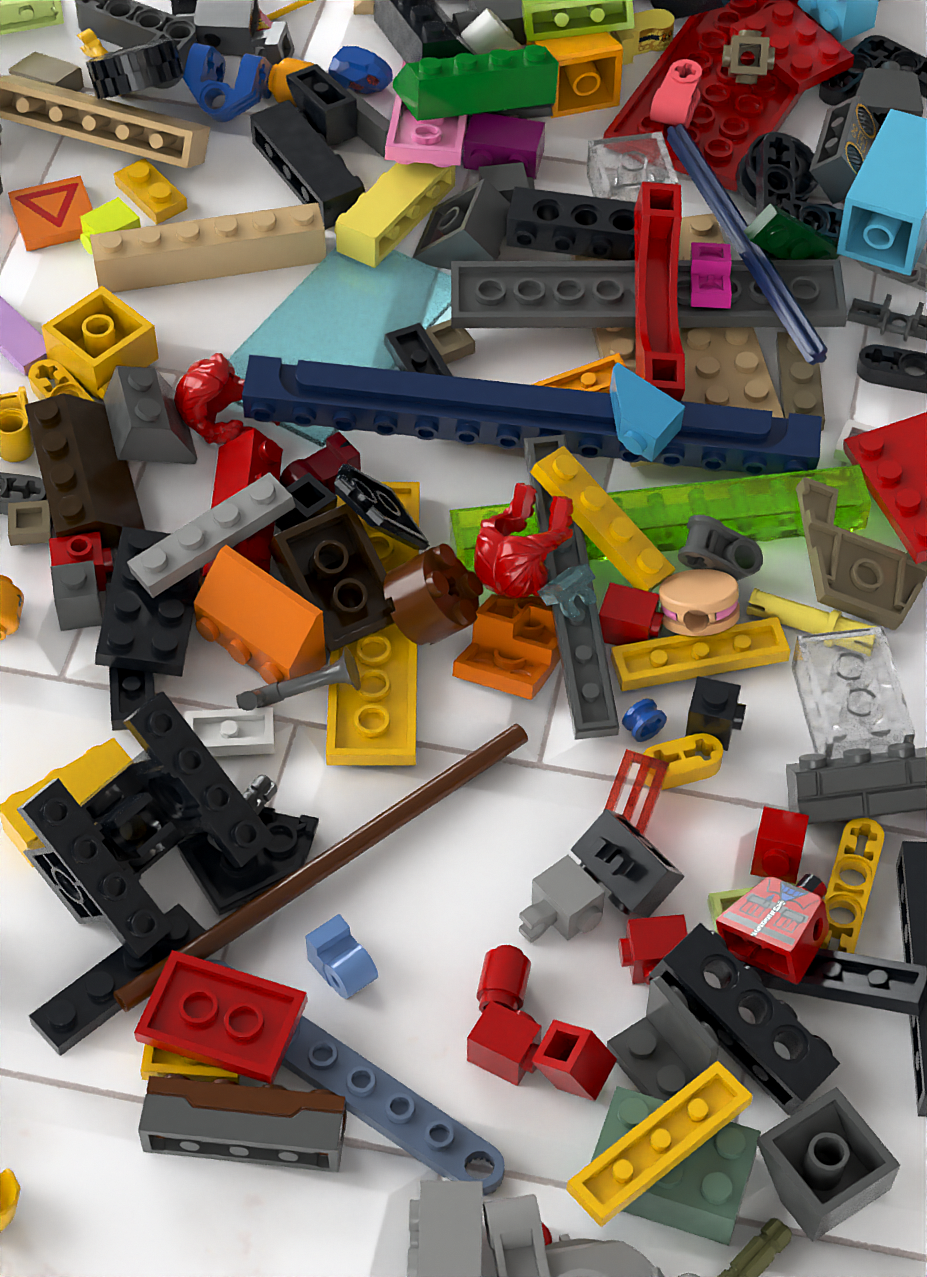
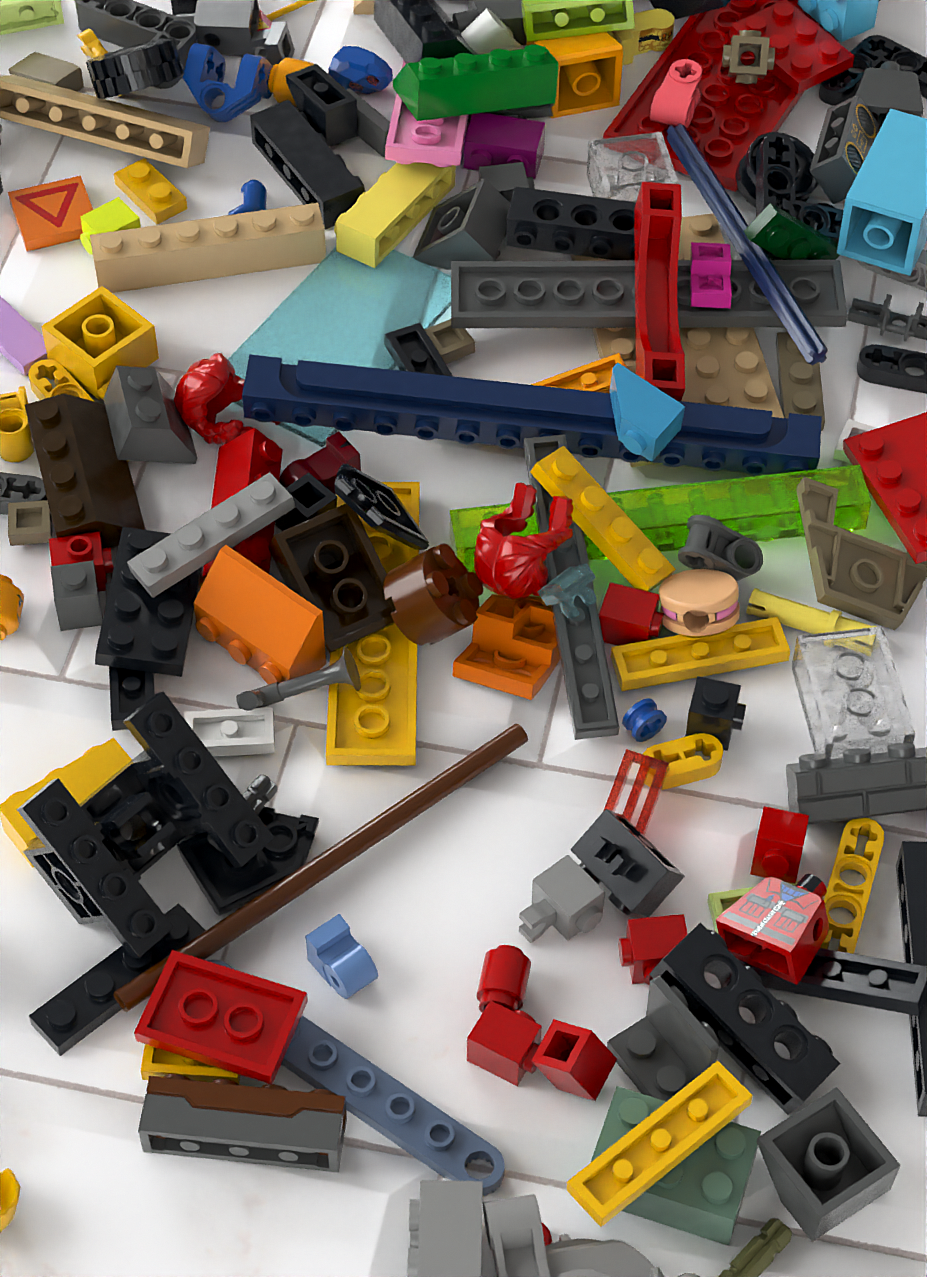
none -> blue arm [228,180,267,215]

